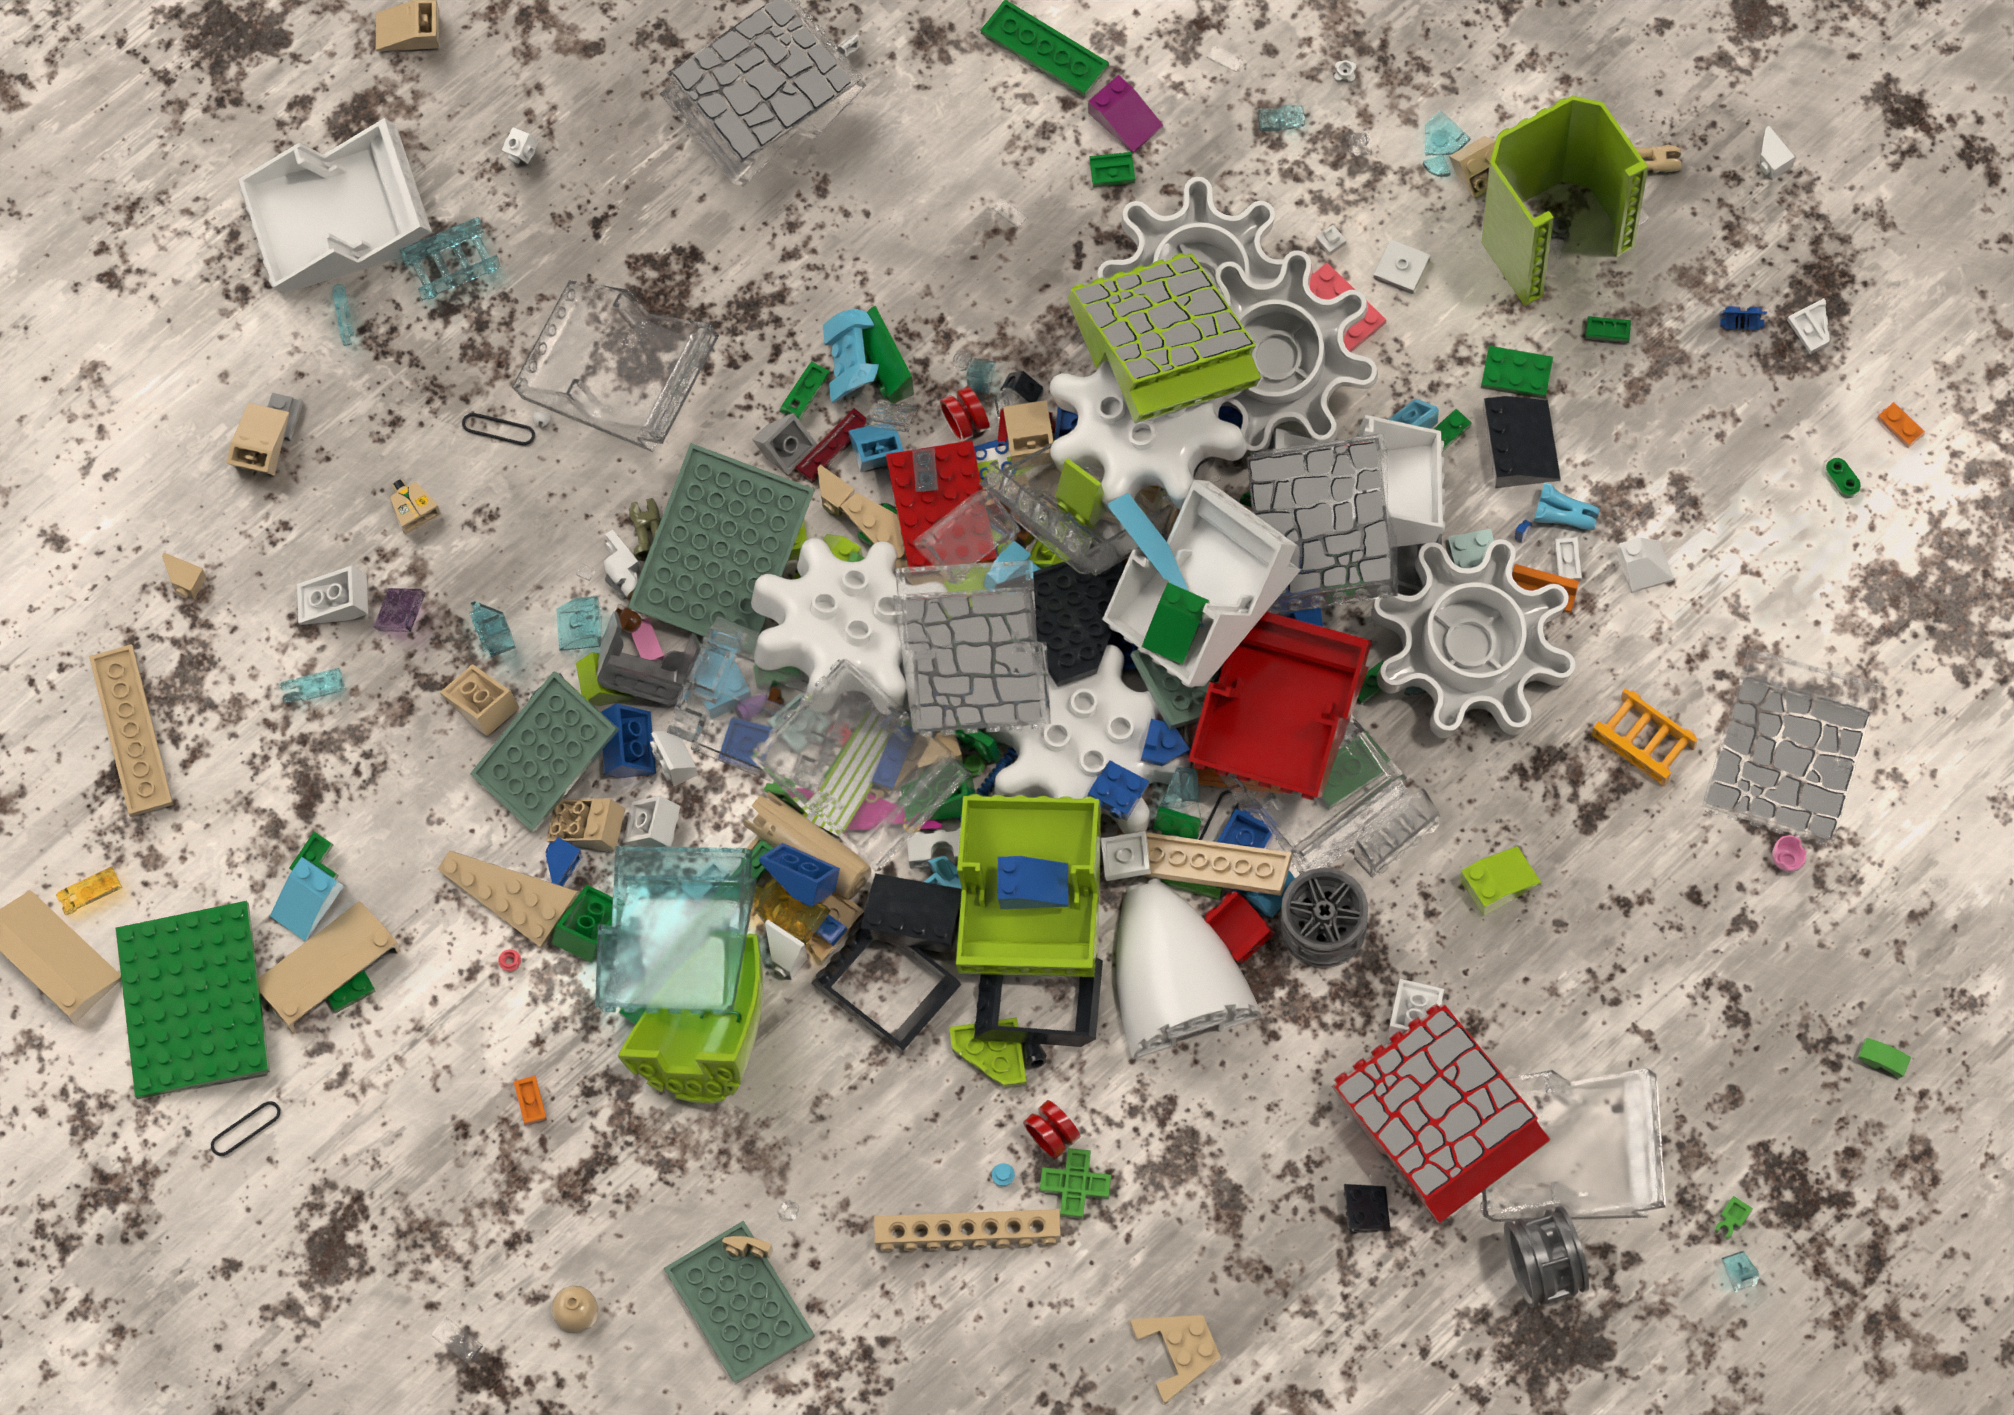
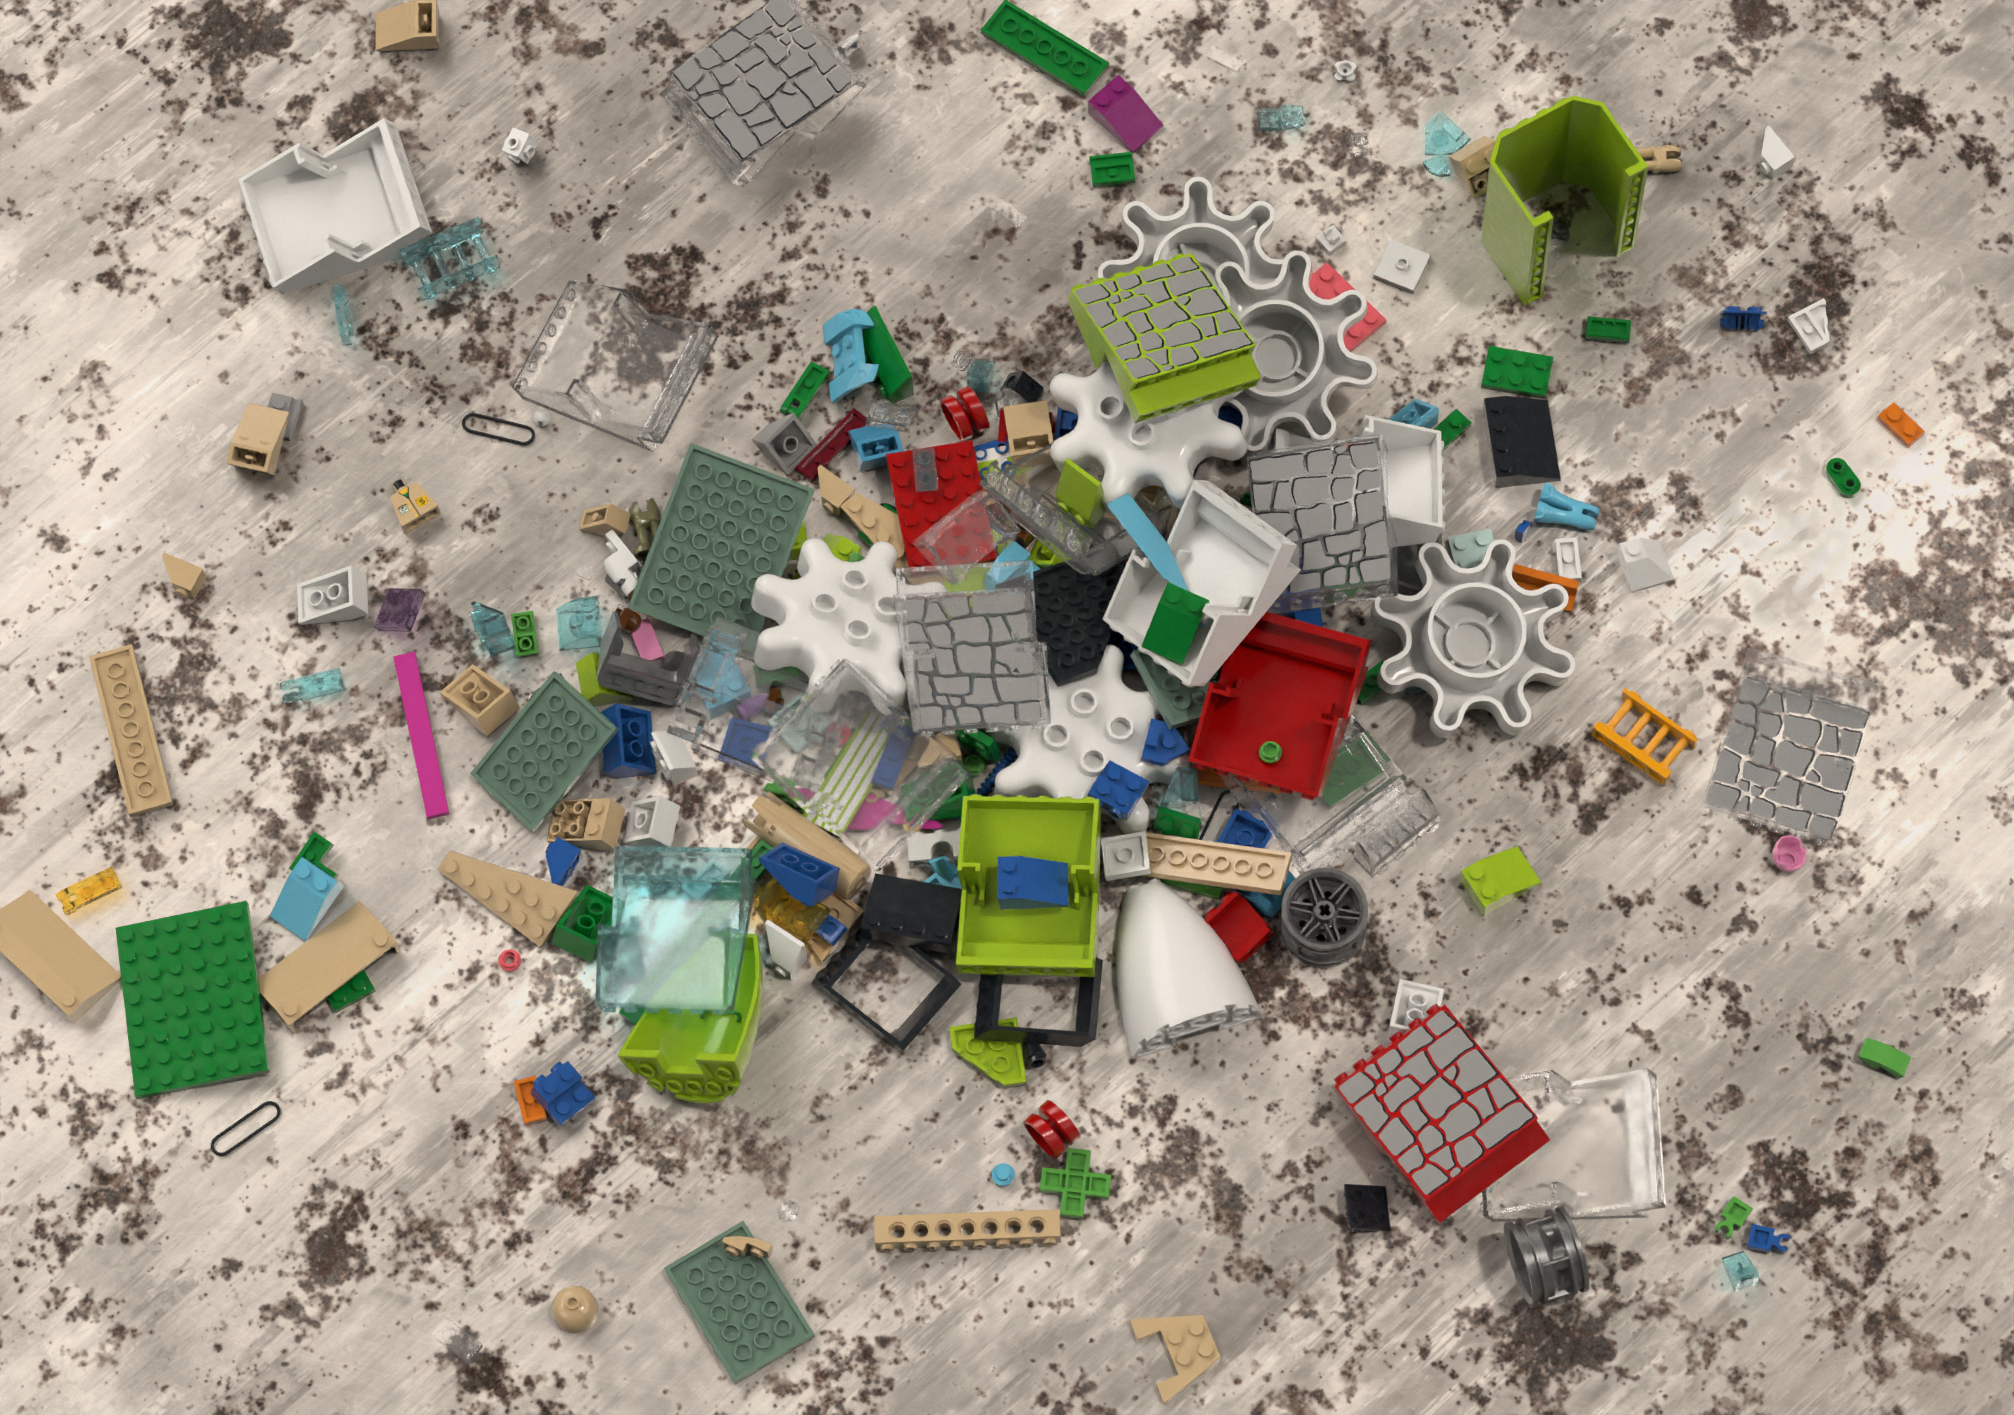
none -> dark pink tile [393,651,450,820]
none -> bright green slope [511,611,539,657]
none -> blue plate [531,1061,596,1127]
none -> tan slope [579,503,631,536]
none -> bright green plate [1259,741,1282,764]
none -> blue plate [1747,1224,1790,1253]

